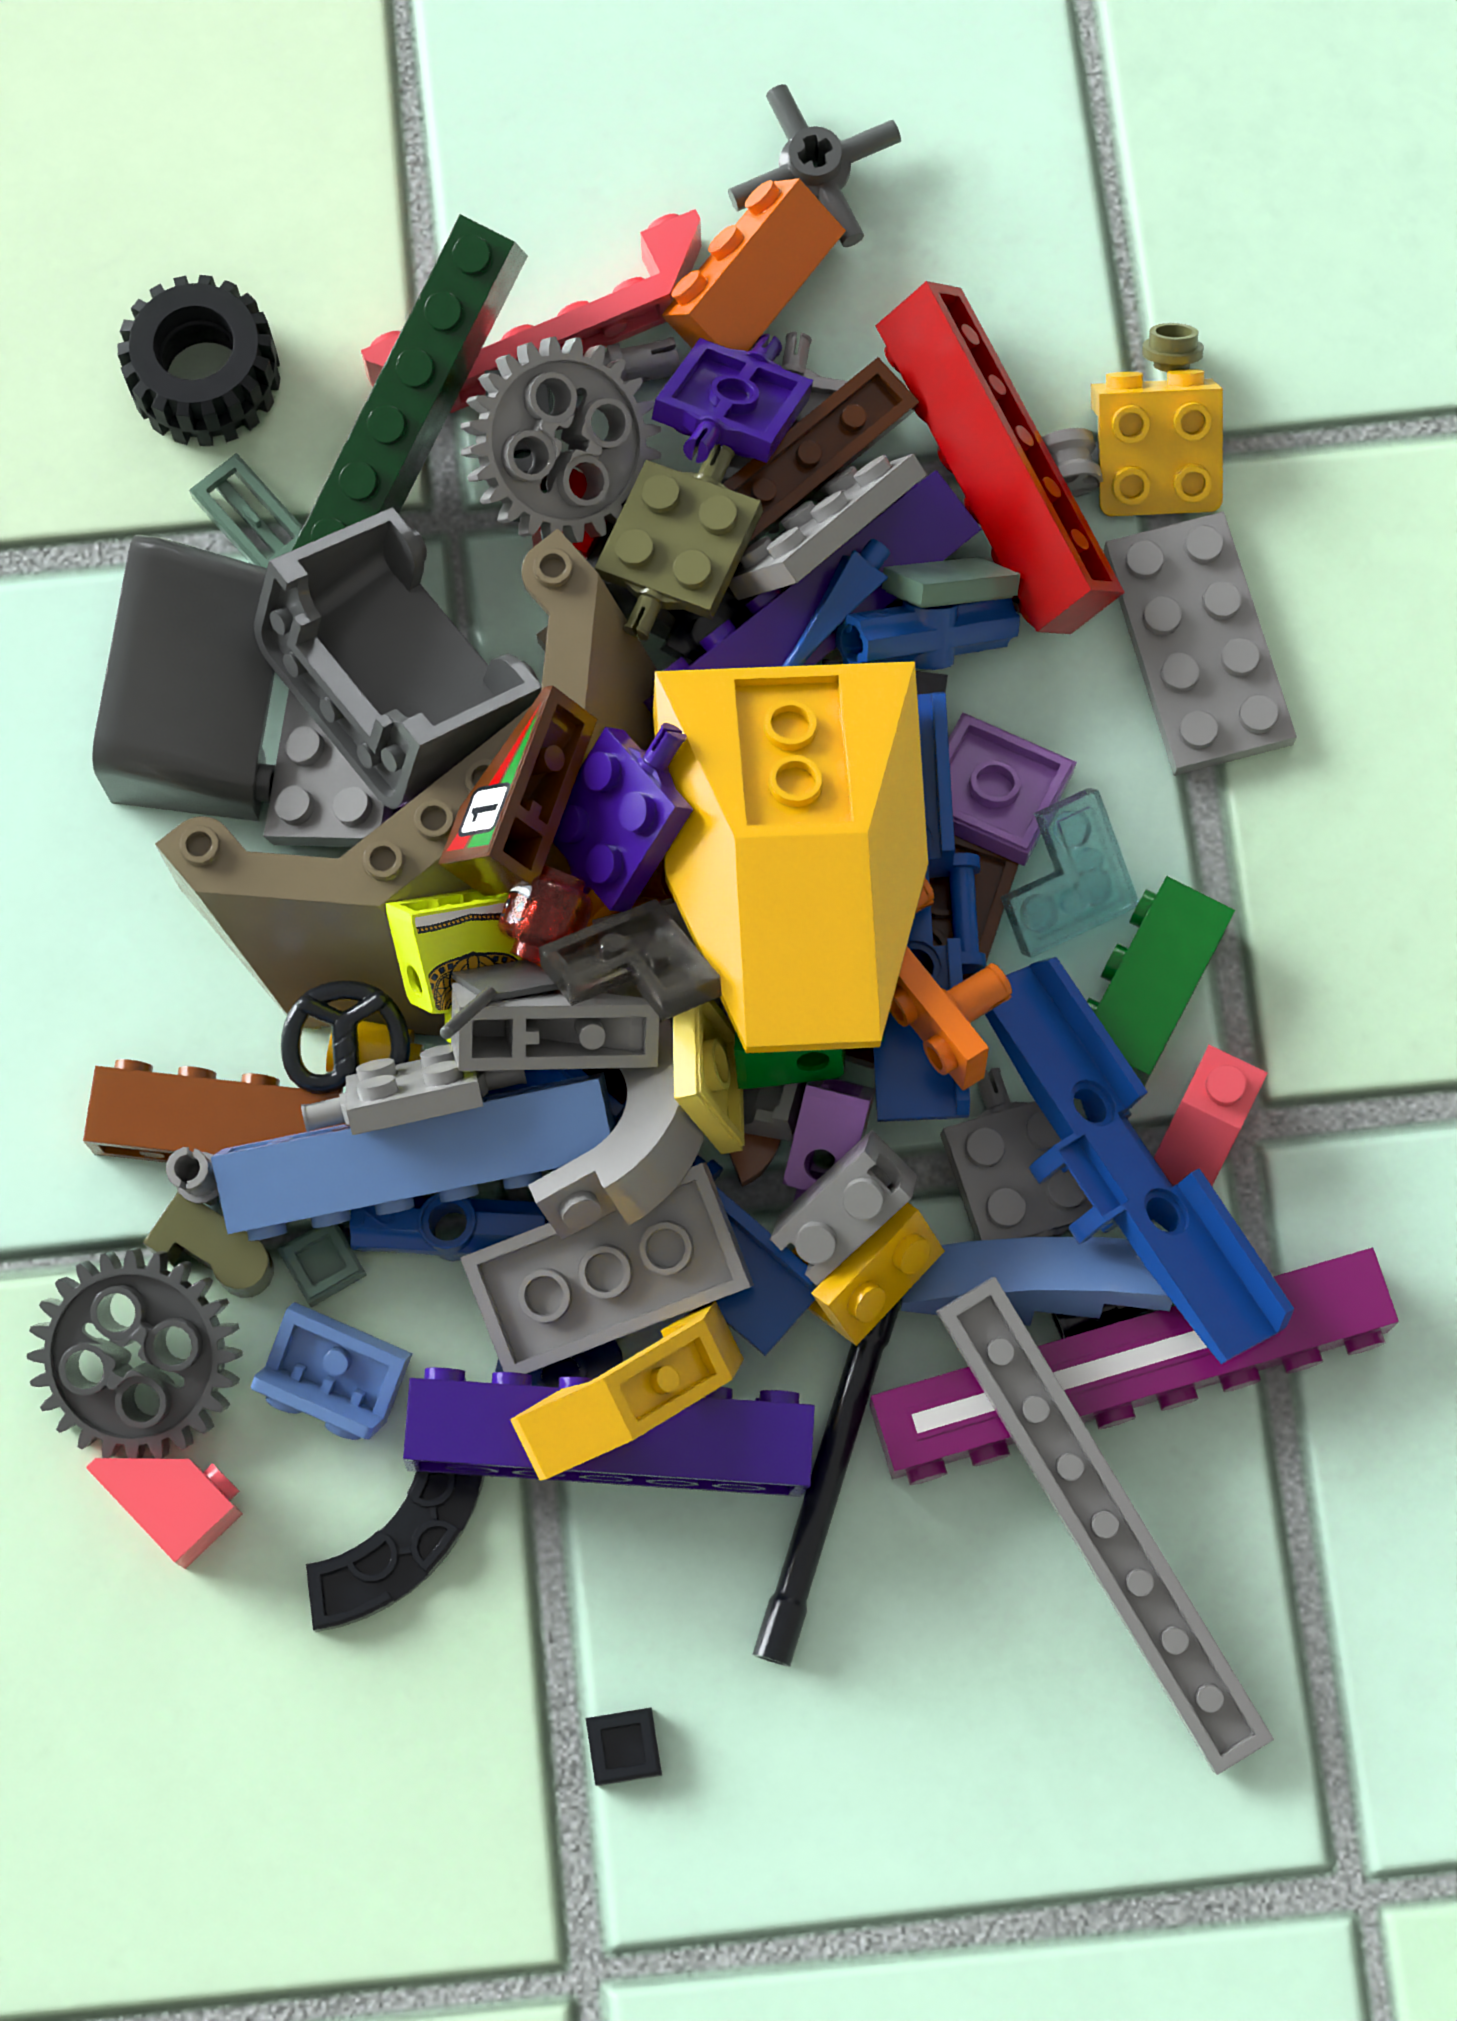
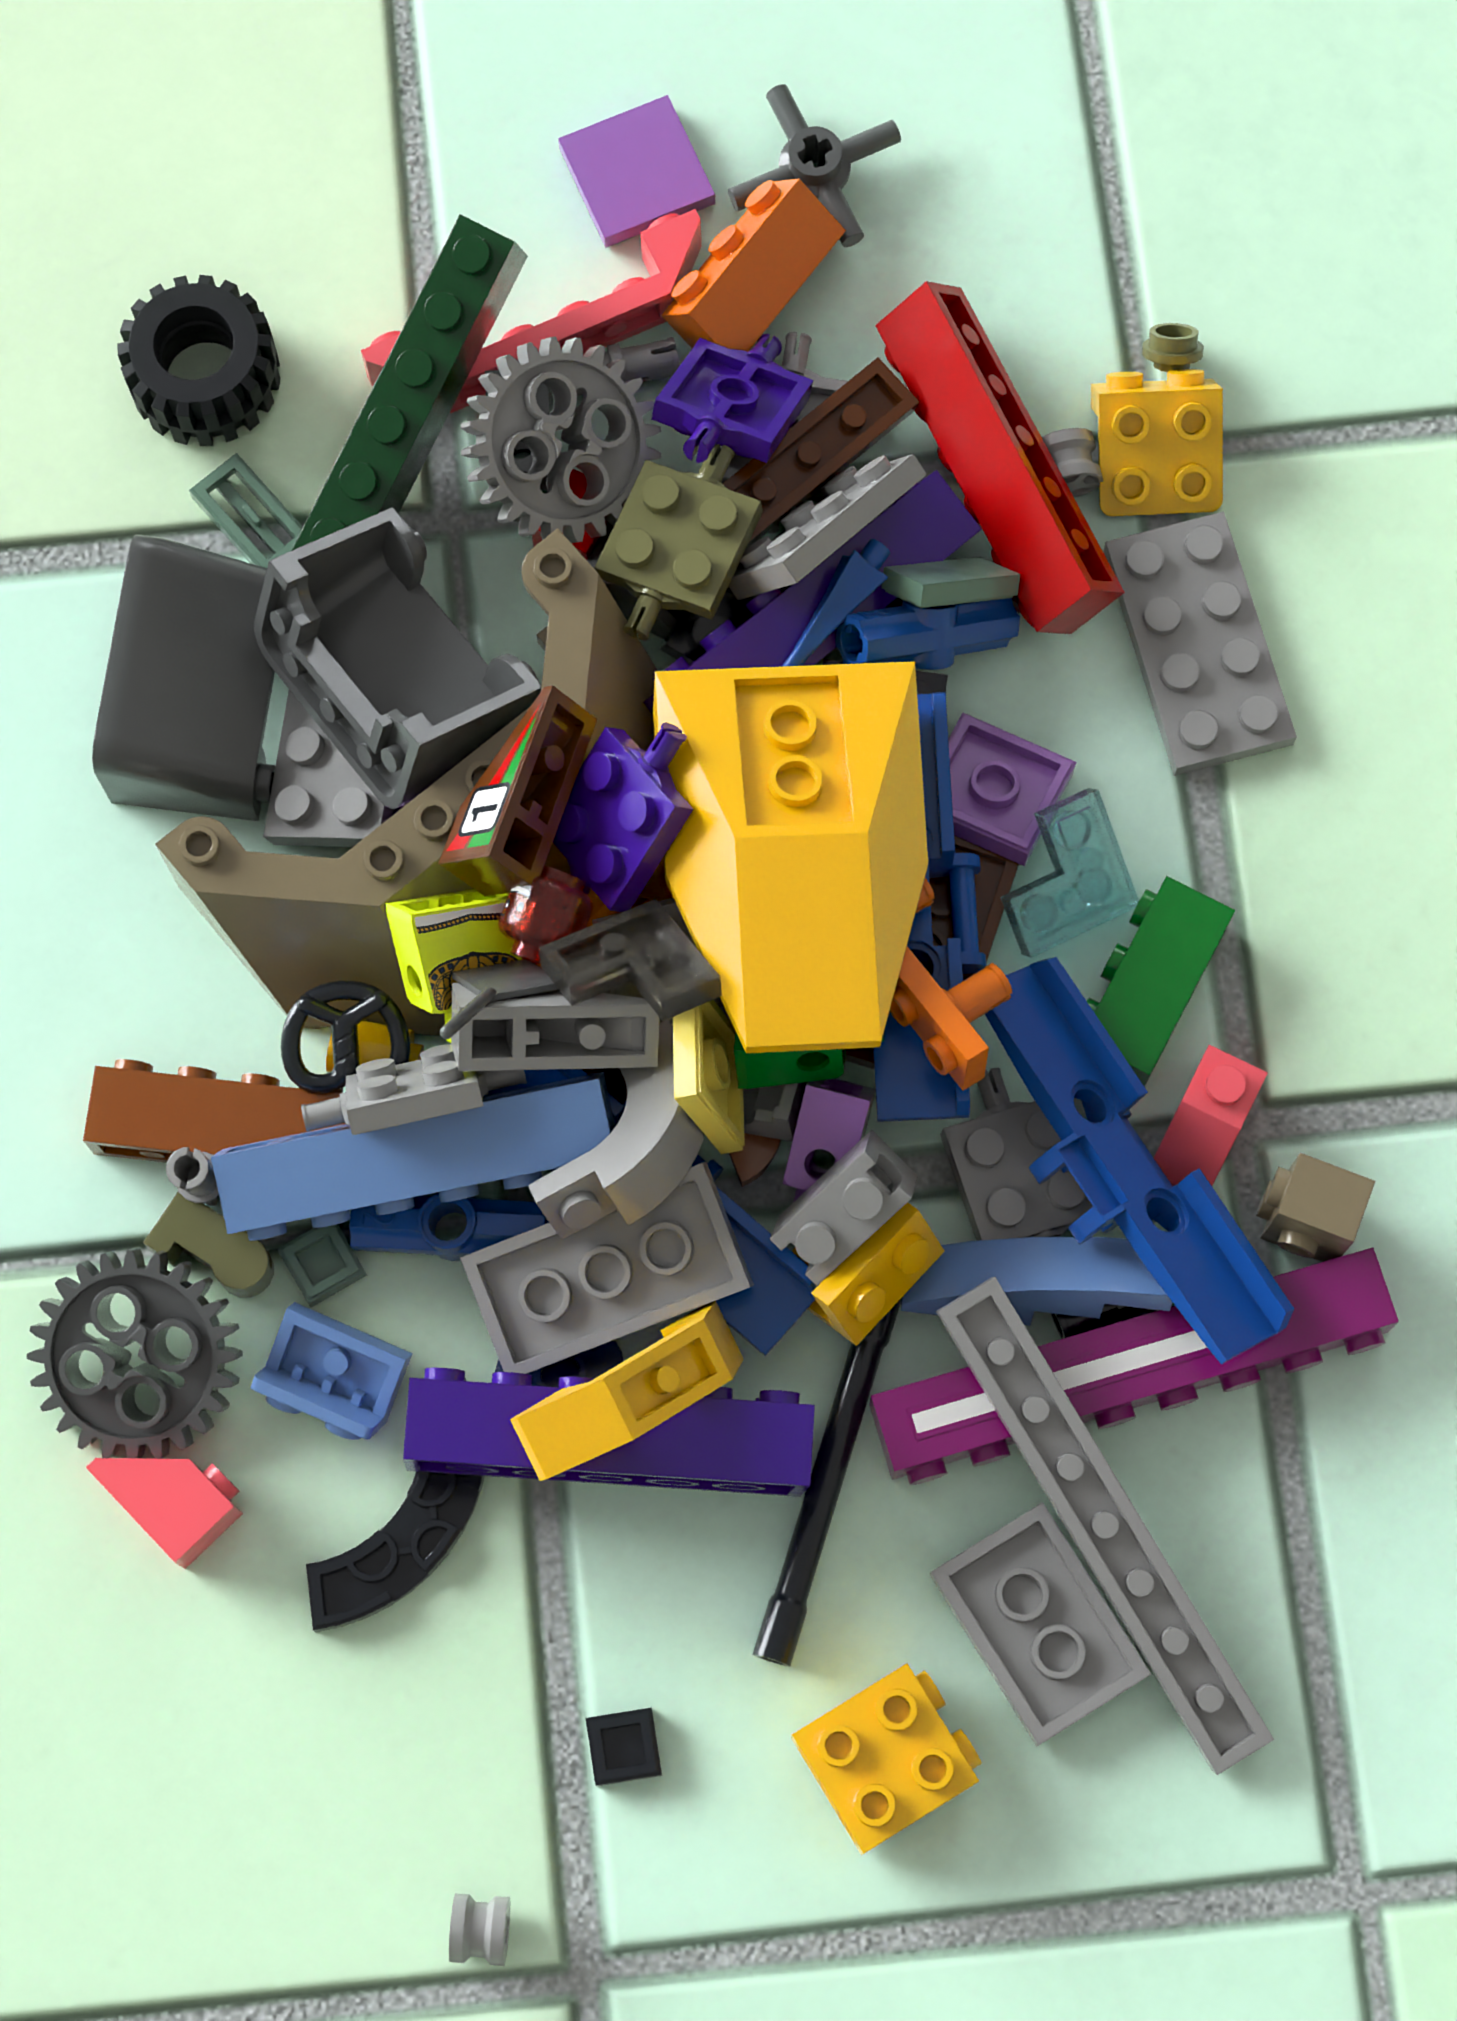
none -> light grey wheel [449,1893,511,1966]
none -> medium lavender tile [558,95,715,248]
none -> yellow brick [791,1663,982,1855]
none -> light grey plate [930,1502,1151,1747]
none -> dark tan brick [1256,1153,1375,1262]

